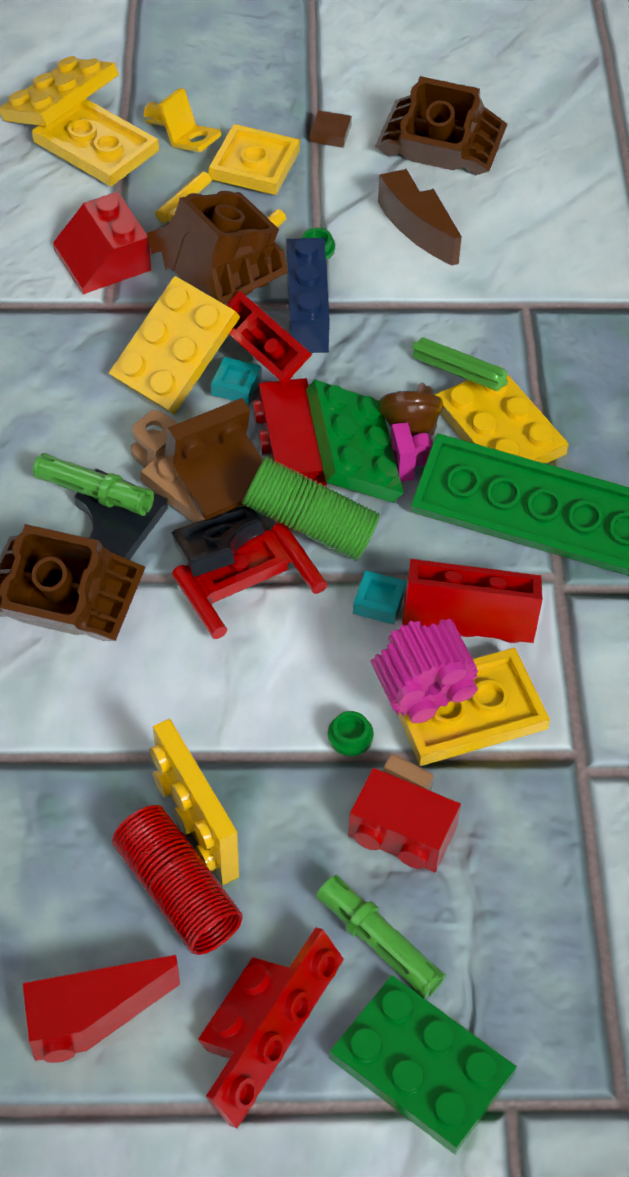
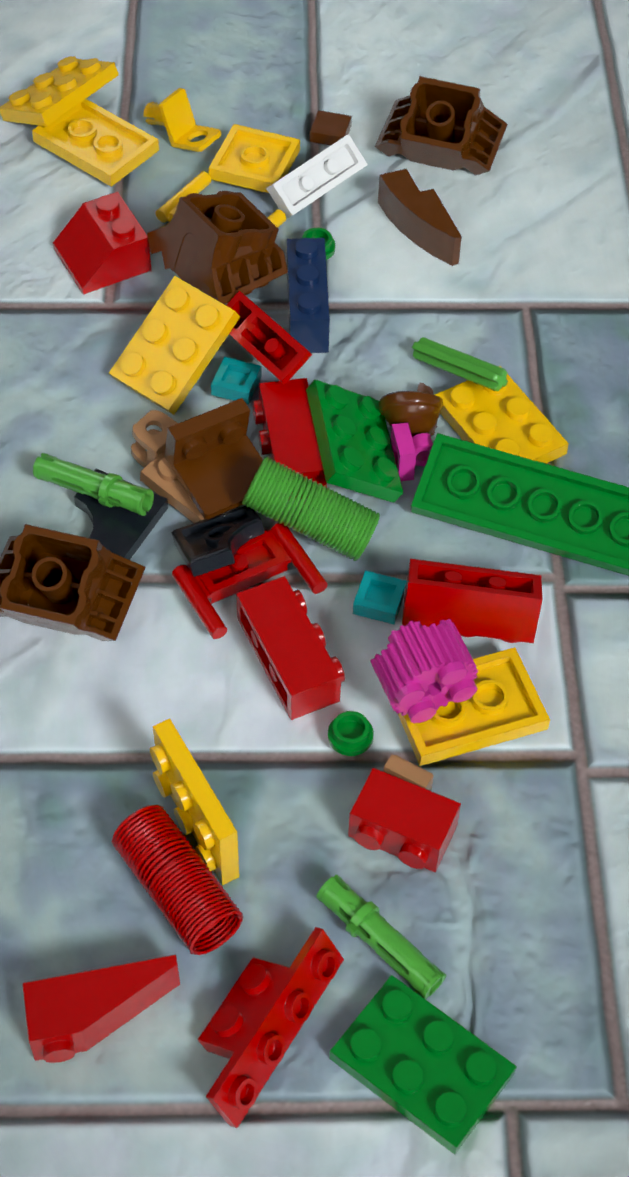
none -> red brick [236,576,345,720]
none -> white plate [266,134,368,219]

